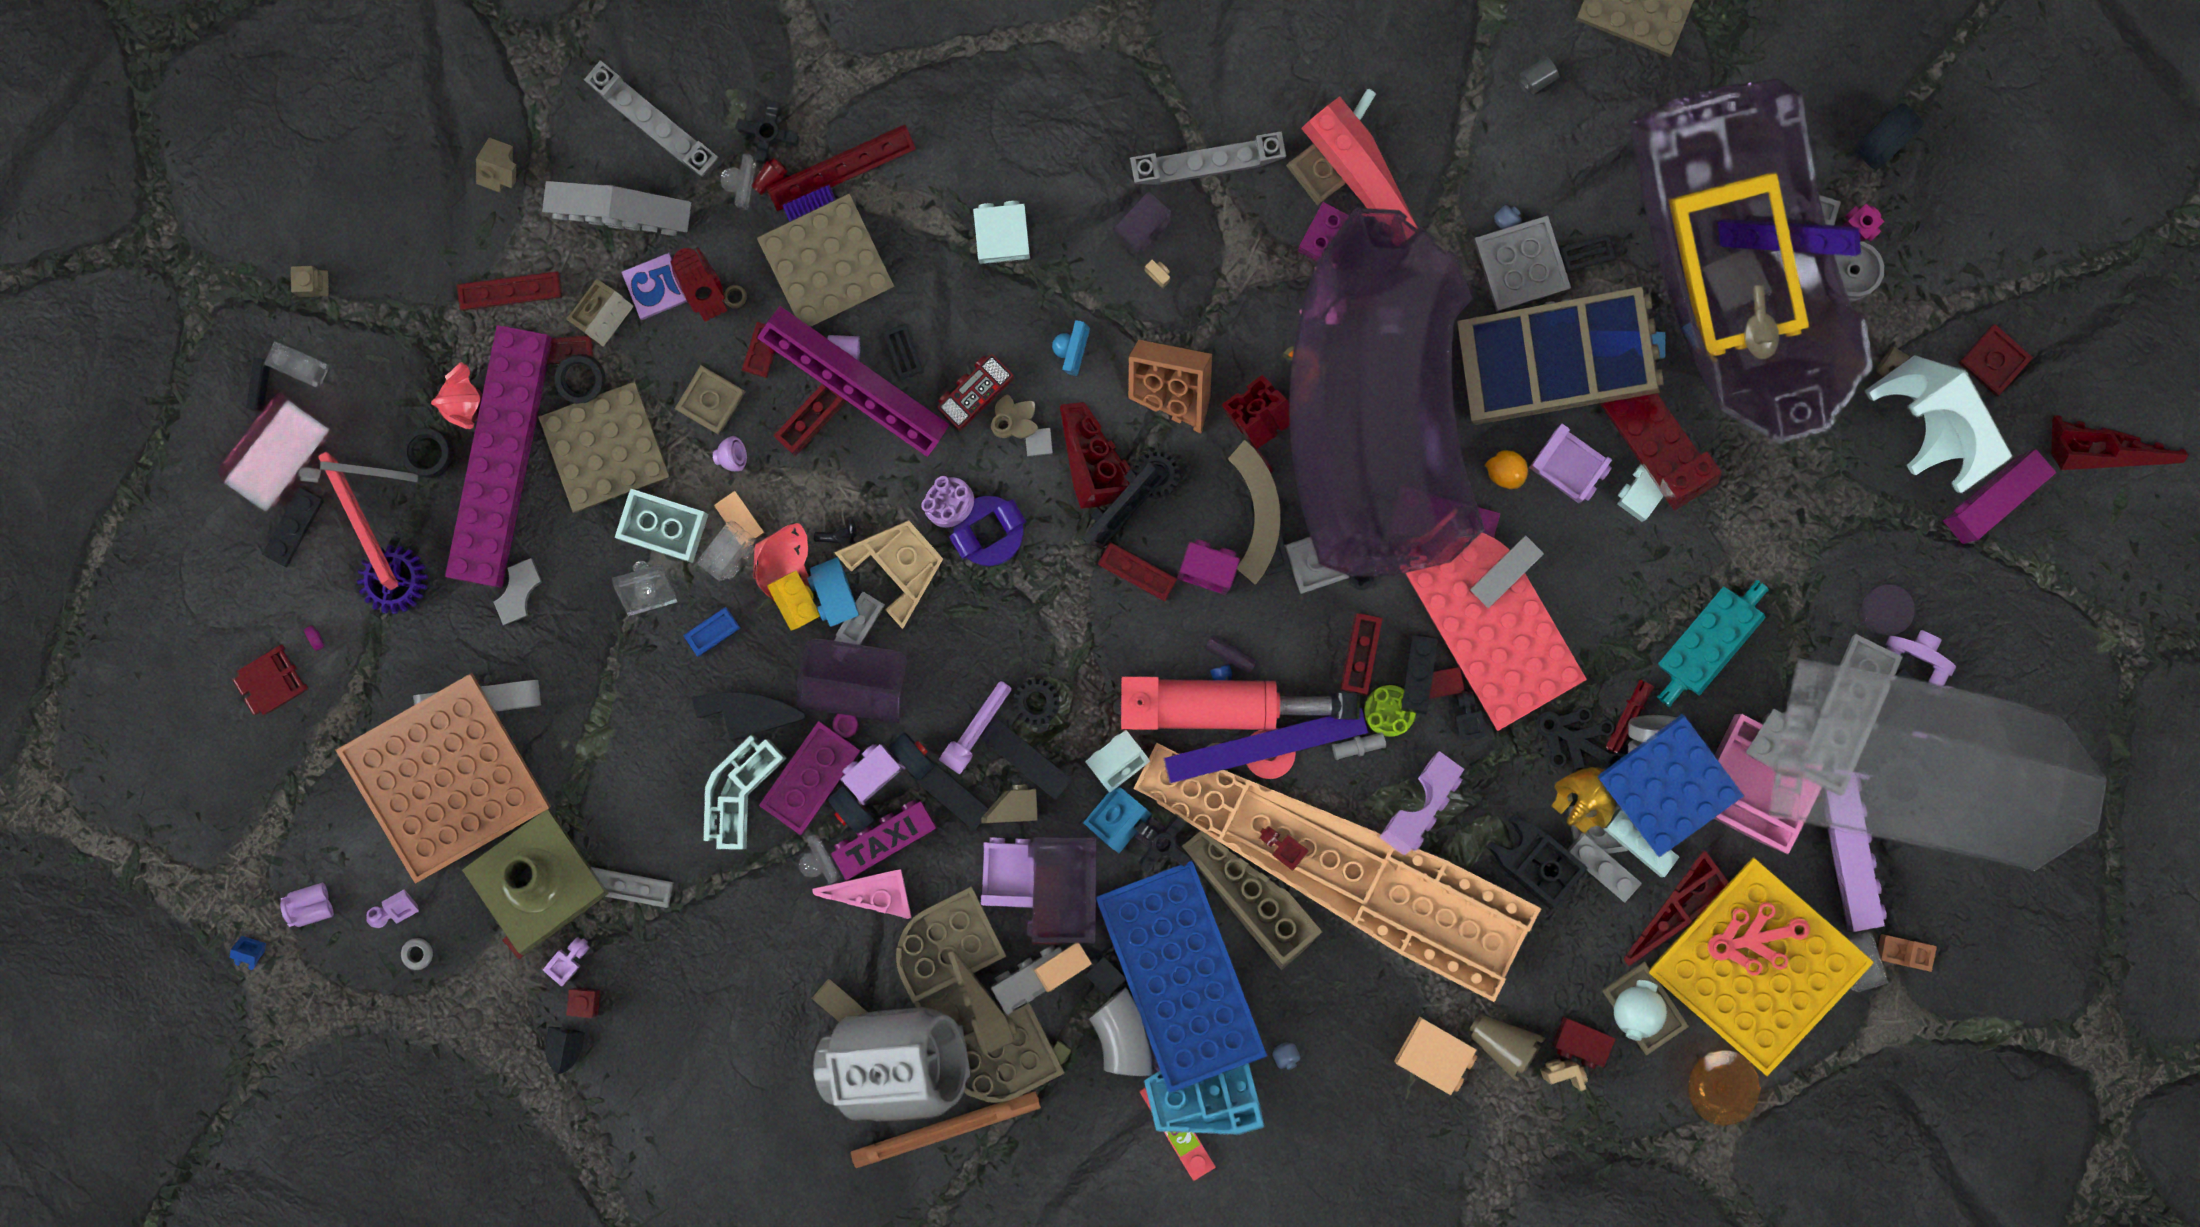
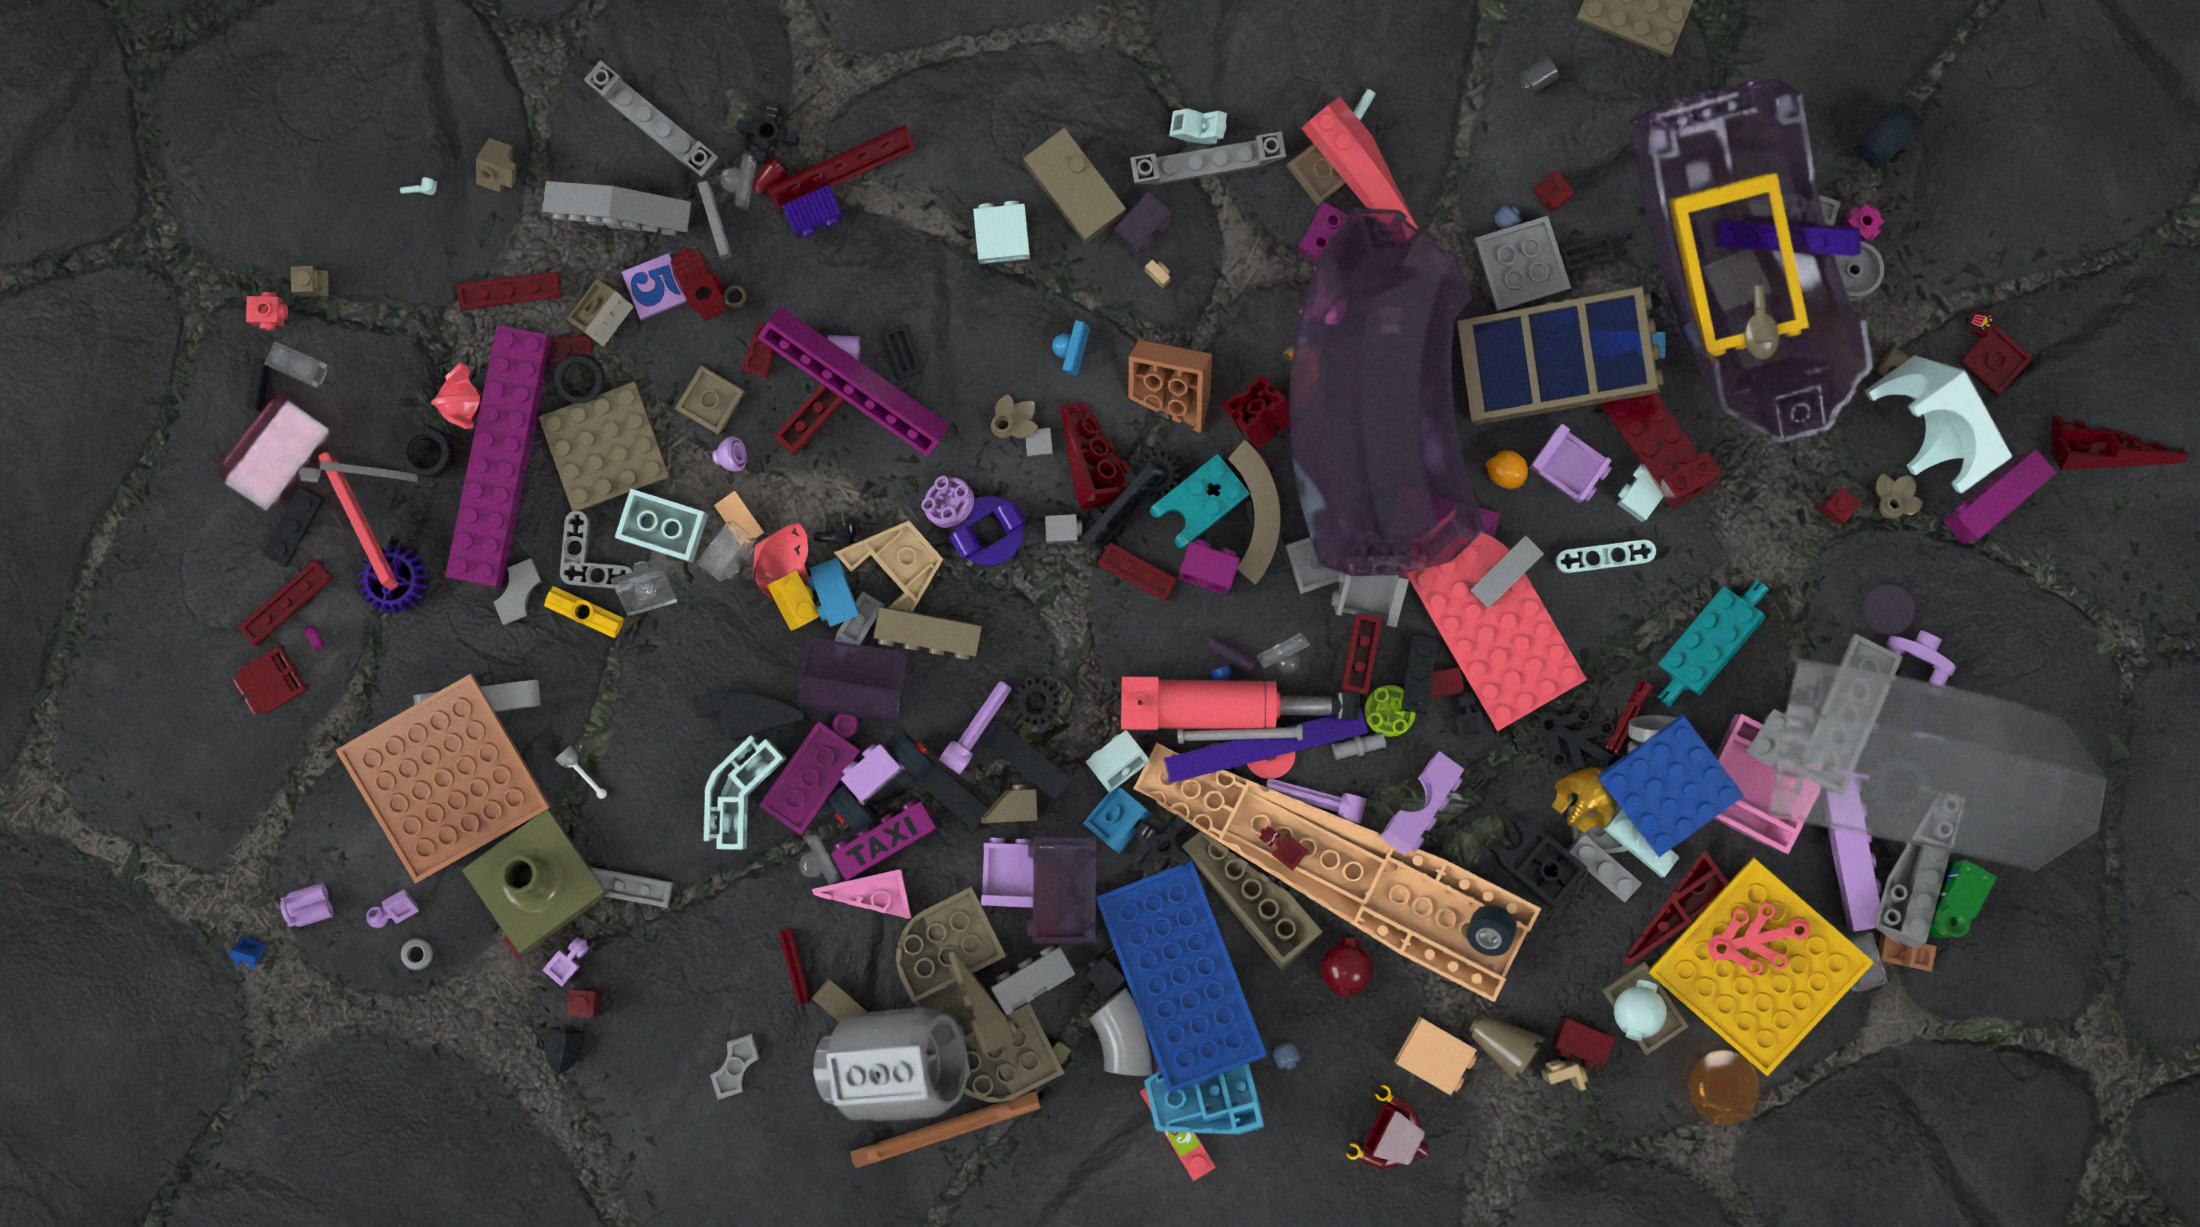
blue tile [683,607,741,657] -> none
dark tan plate [757,193,894,327] -> none
brick [937,354,1014,432] -> none
light nougat tile [1034,942,1092,992] -> none
none -> dark red tile [238,559,334,647]
none -> coral brick [246,292,288,330]
none -> light aqua hand [400,178,437,195]
none -> yellow piece [544,586,624,638]
none -> hinge [555,745,607,799]
none -> light grey beam [560,511,636,590]
none -> light grey tile [697,181,732,261]
none -> light grey tile [710,1033,760,1100]
none -> dark red axle [779,928,811,1004]
none -> dark tan brick [873,606,982,660]
none -> dark tan brick [1023,128,1126,245]
none -> light grey brick [1045,514,1082,544]
none -> teal brick [1149,454,1250,549]
none -> light aqua brick [1169,108,1227,144]
none -> light grey bar [1178,725,1303,744]
none -> clear tile [1257,633,1310,675]
none -> lavender axle [1265,778,1367,824]
none -> dark red brick [1321,938,1373,998]
none -> light grey panel [1331,559,1409,627]
none -> torso [1346,1085,1429,1169]
none -> black wheel [1466,905,1517,956]
none -> dark red panel [1533,169,1575,213]
none -> light aqua beam [1555,540,1656,573]
none -> dark red brick [1818,487,1862,525]
none -> light grey wedge [1874,790,1965,948]
none -> dark tan plate [1875,473,1923,519]
none -> green piece [1928,860,1997,938]
none -> tile [1968,310,1996,337]

